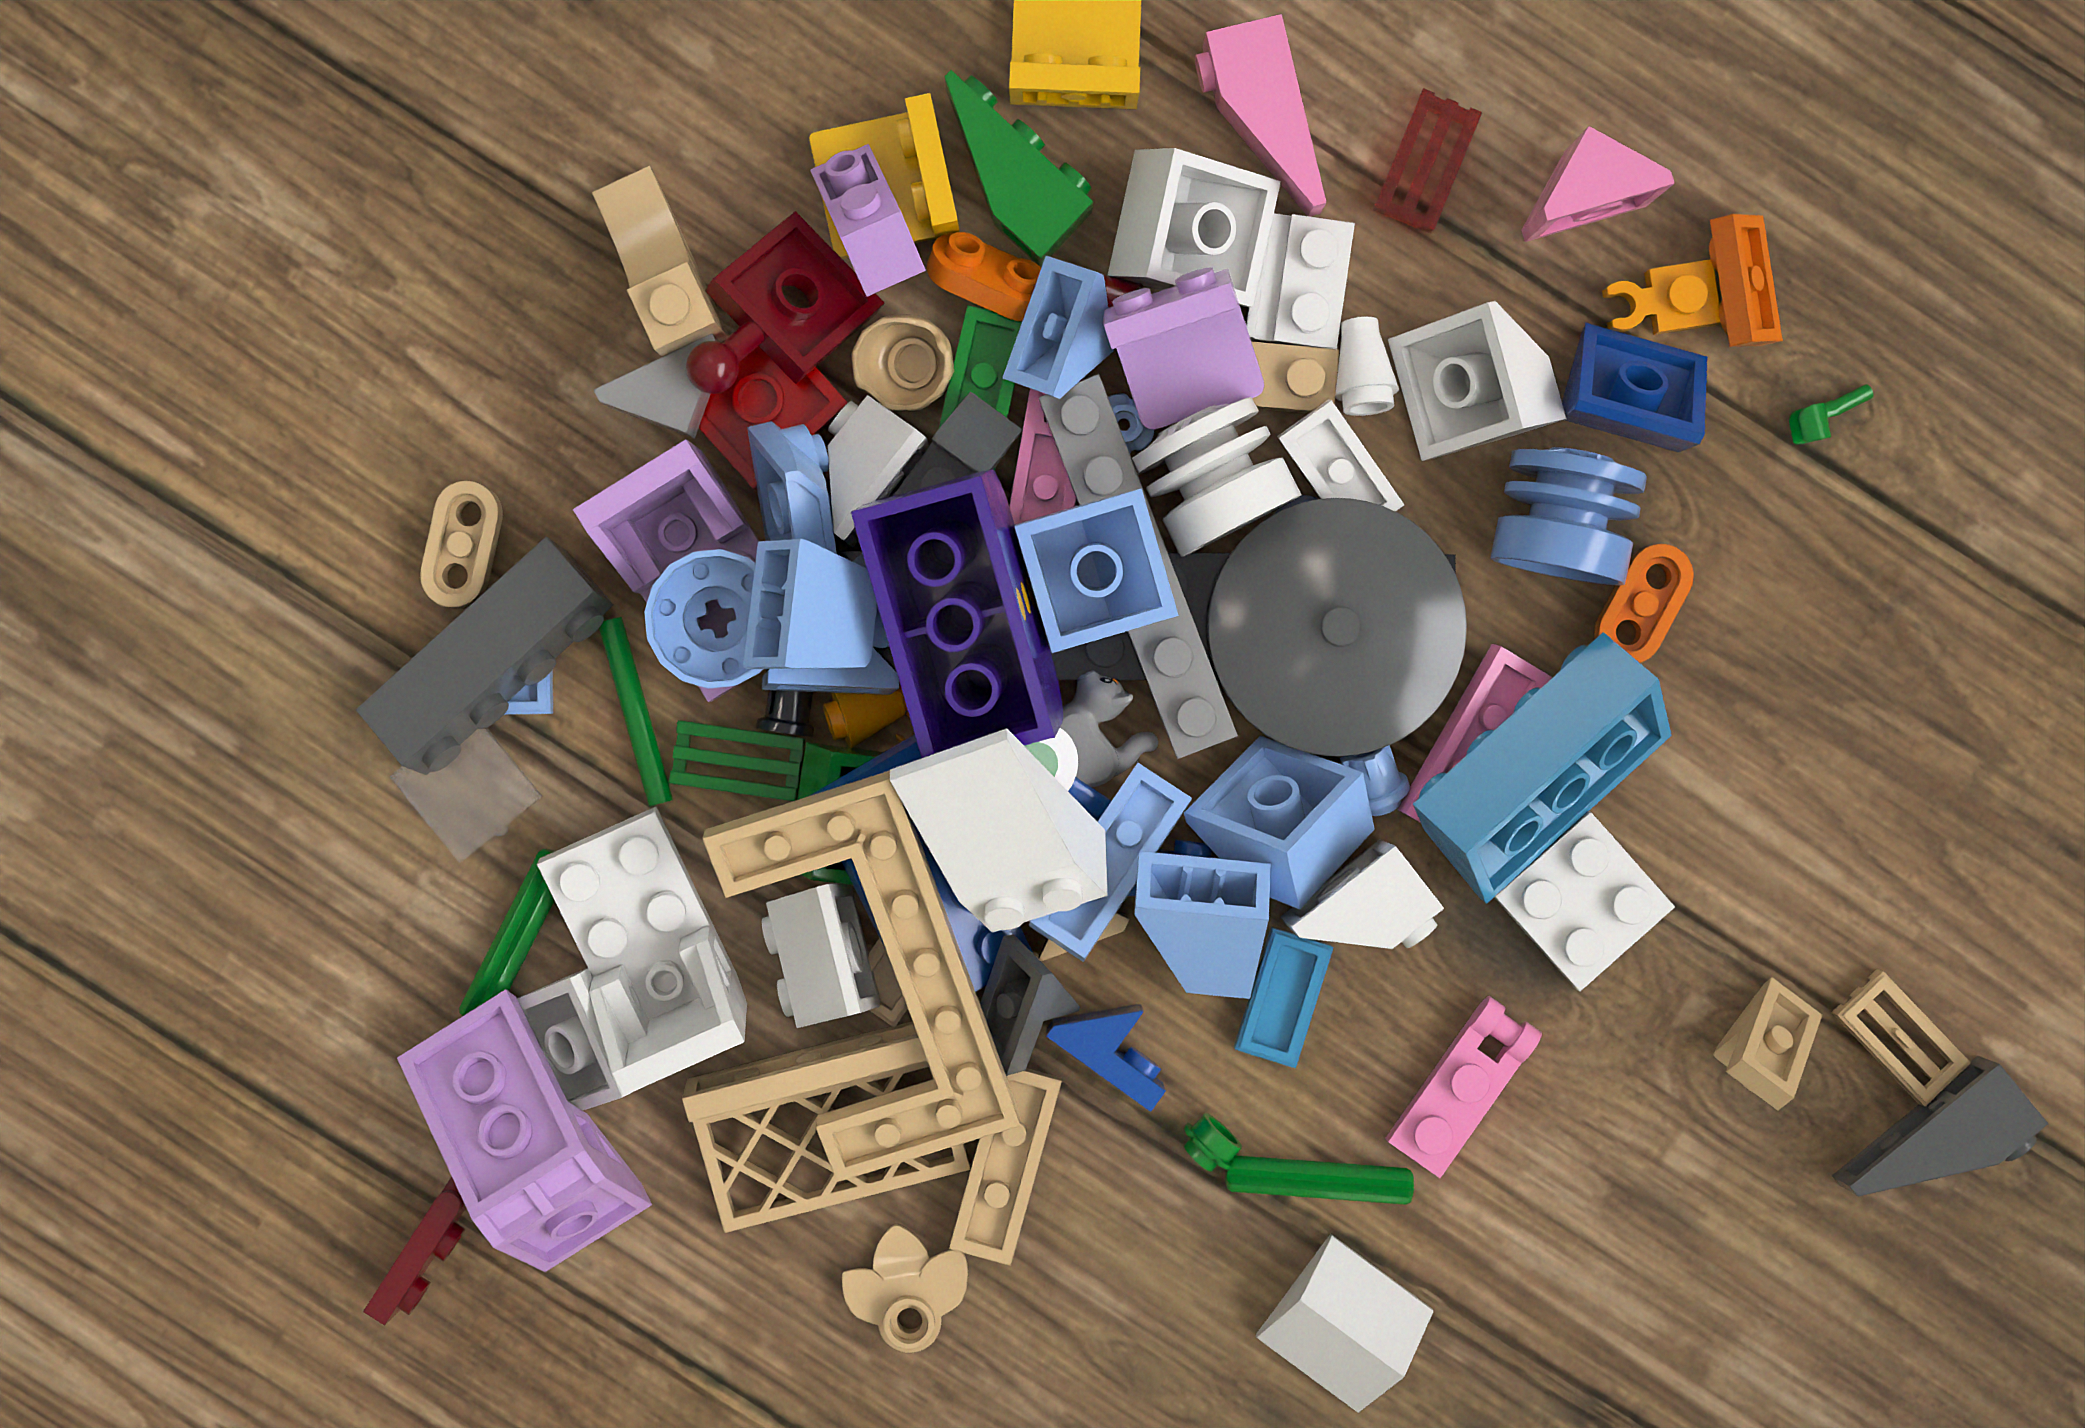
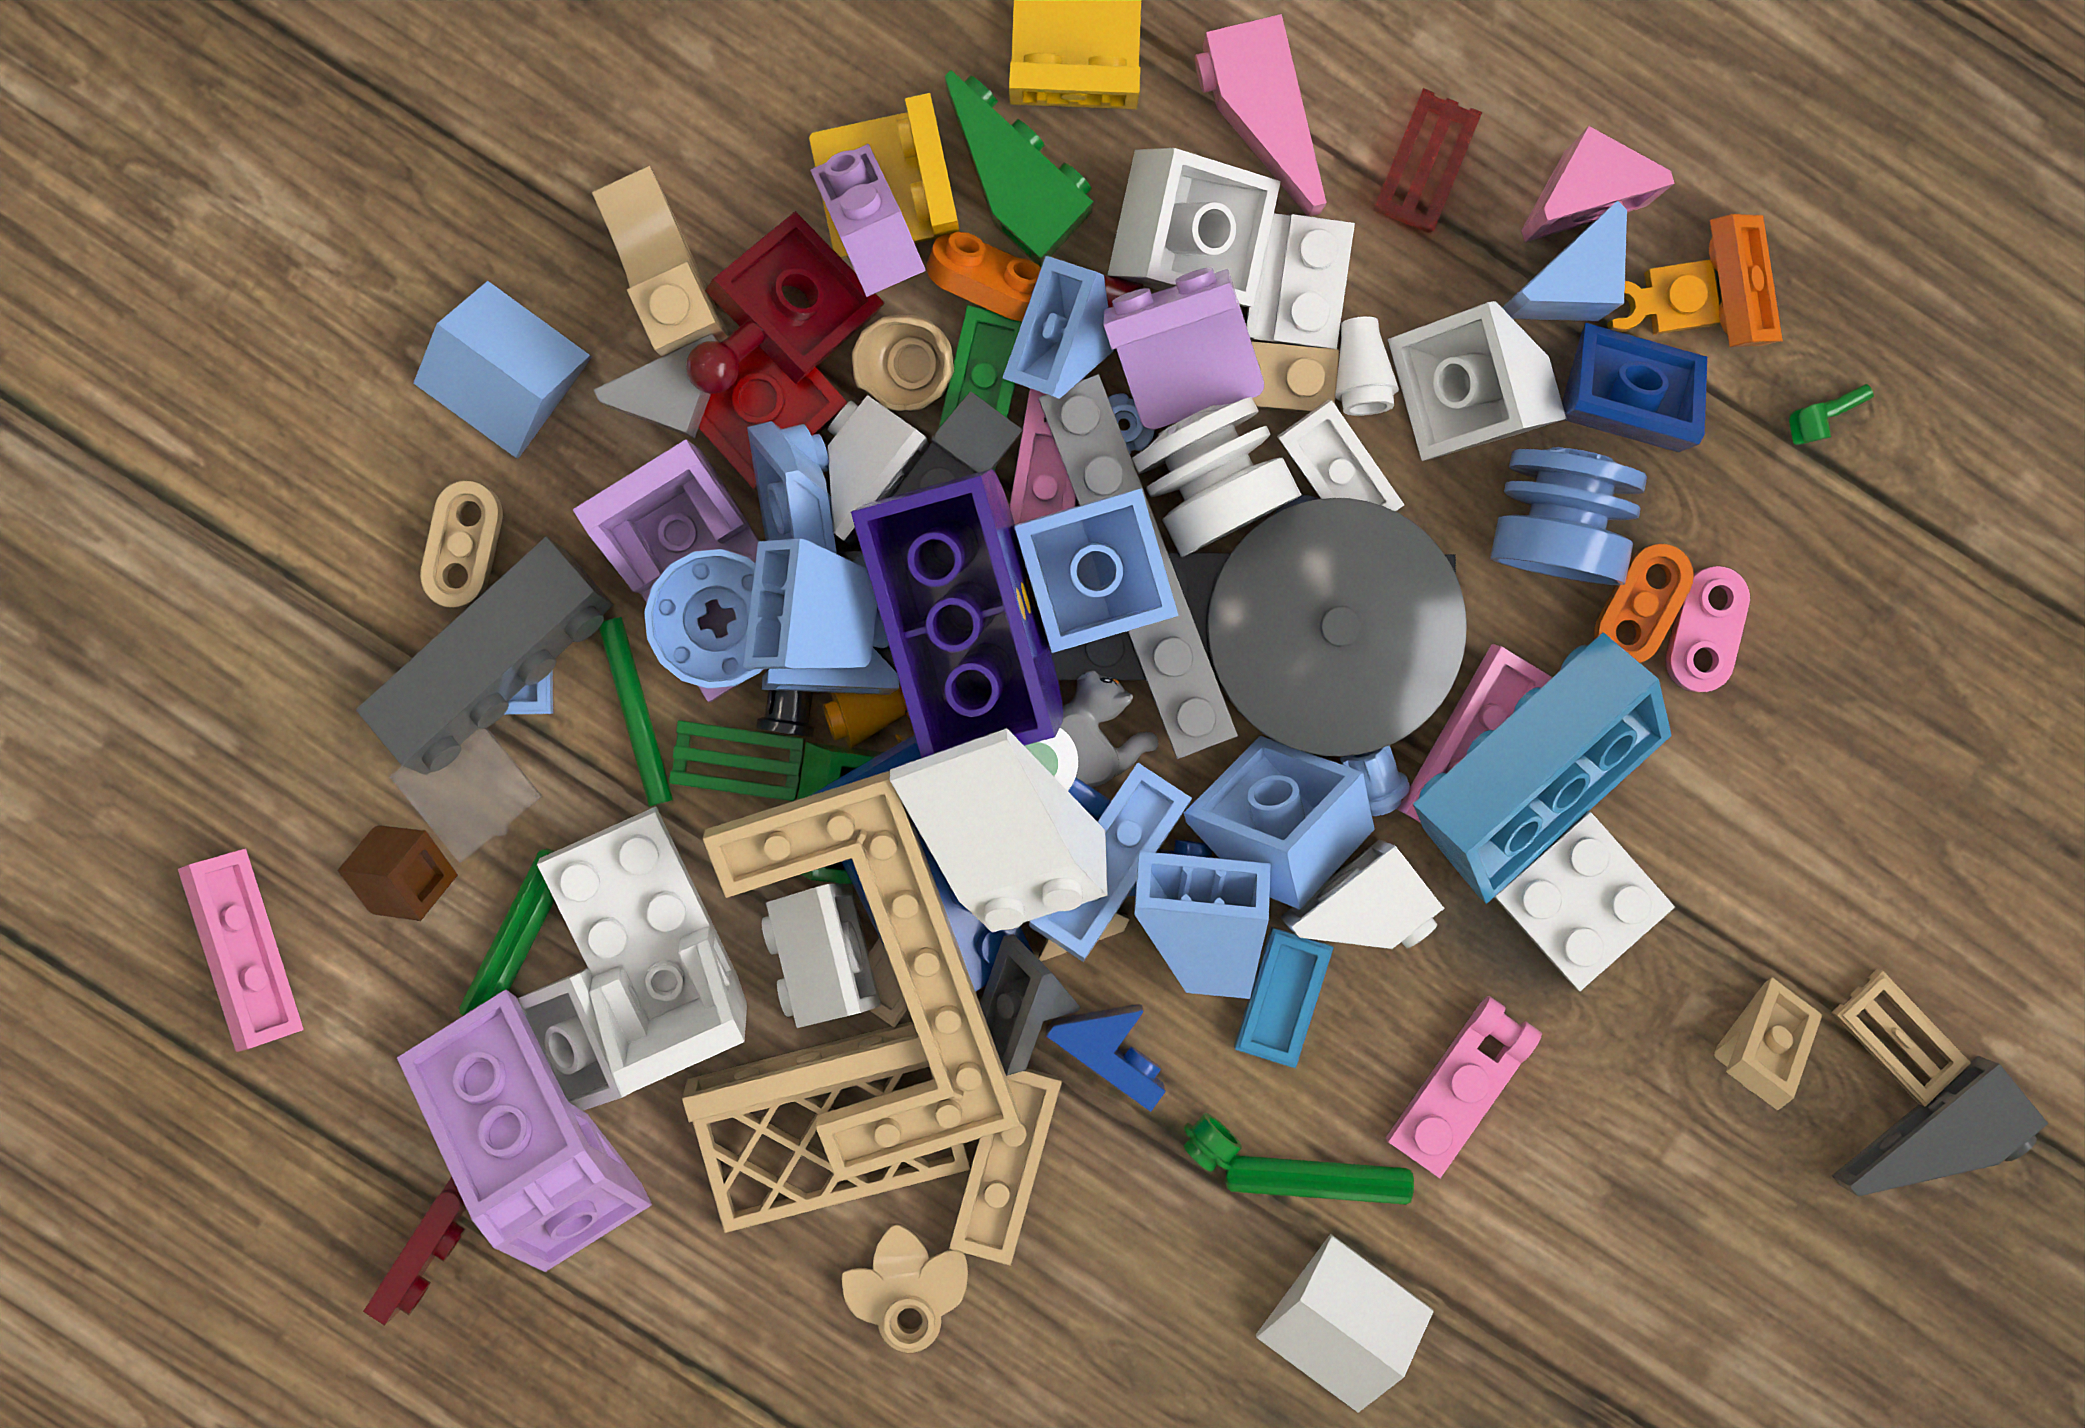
none -> bright pink plate [178,848,304,1052]
none -> reddish brown panel [337,825,458,921]
none -> light blue slope [413,281,592,459]
none -> light blue slope [1502,201,1627,321]
none -> bright pink plate [1666,566,1750,692]

